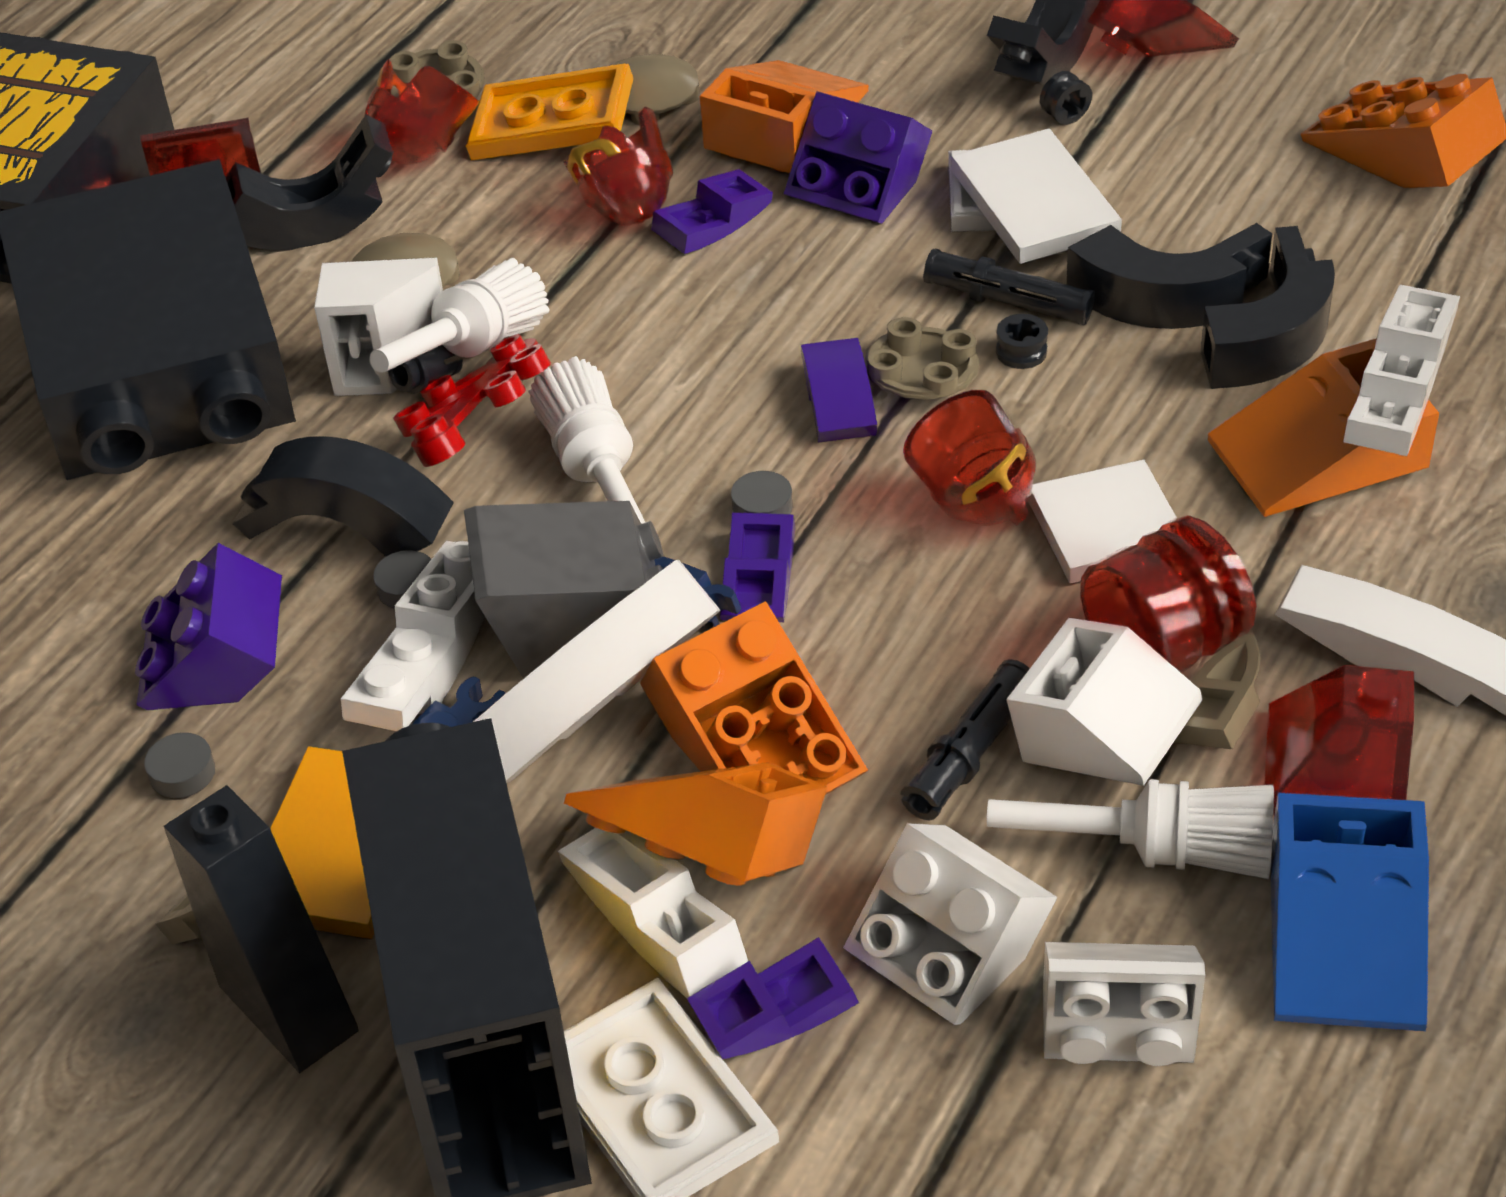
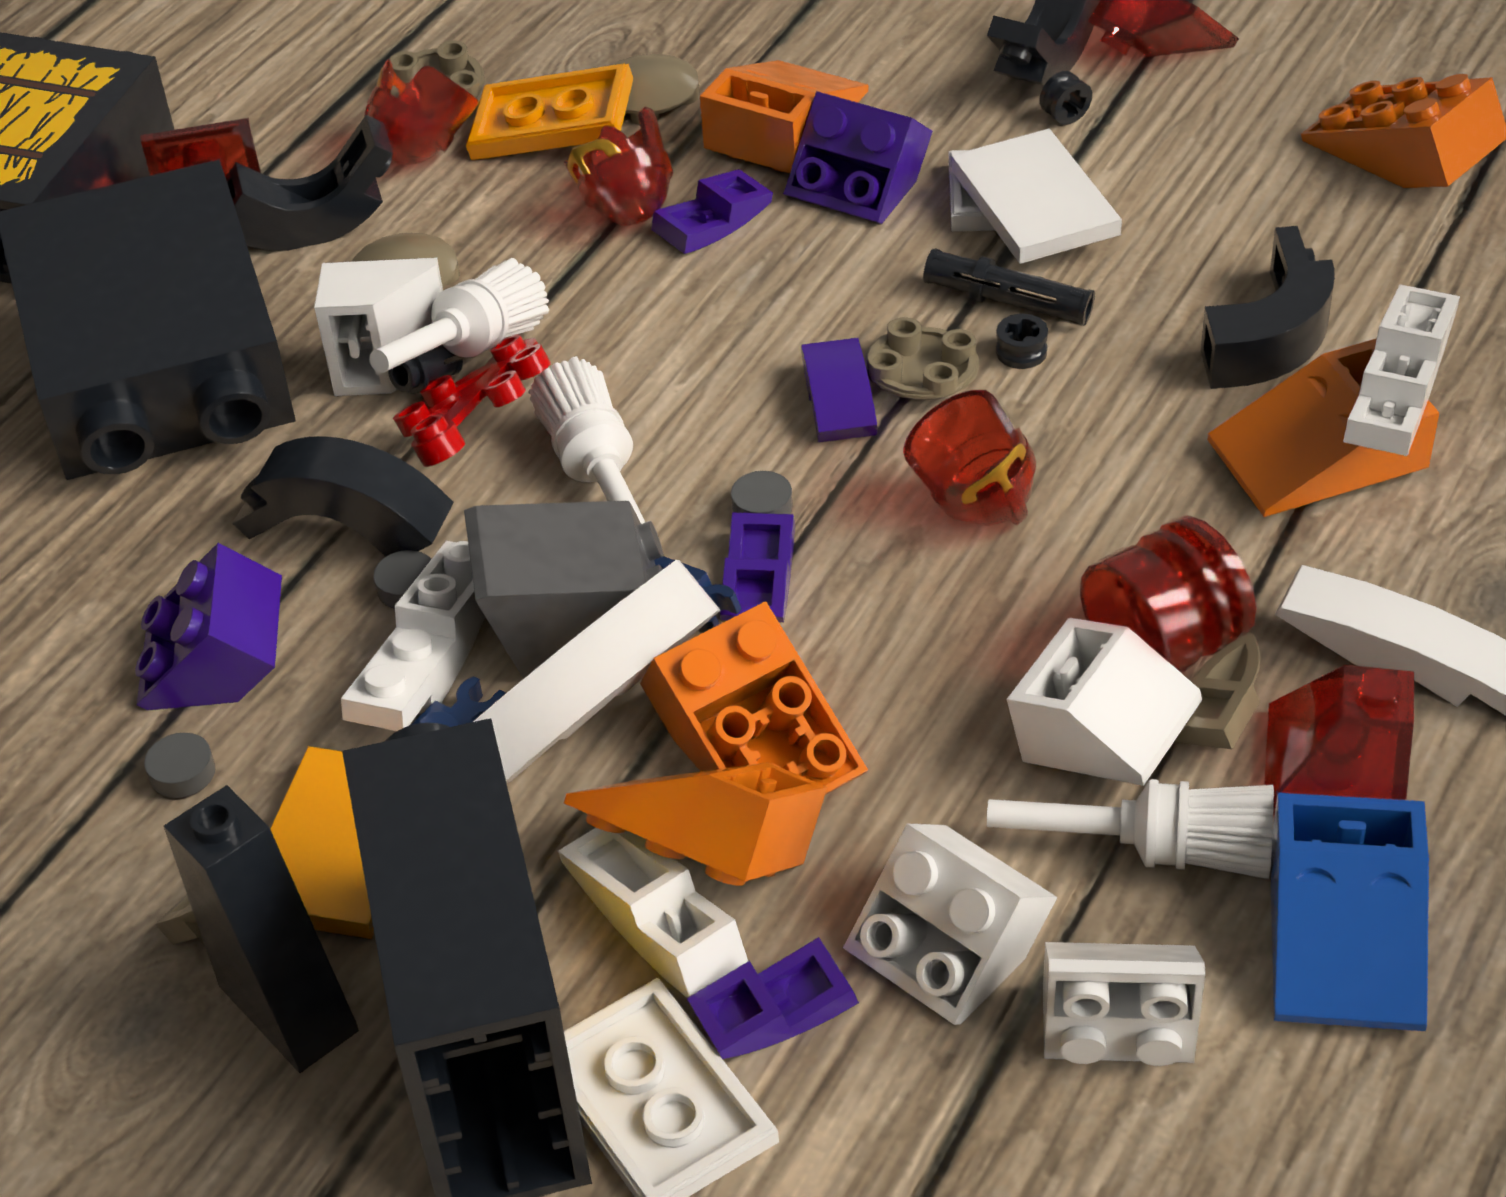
black pin [900,659,1030,821] -> none
white tile [1028,460,1190,584] -> none
black arch [1066,223,1273,329] -> none

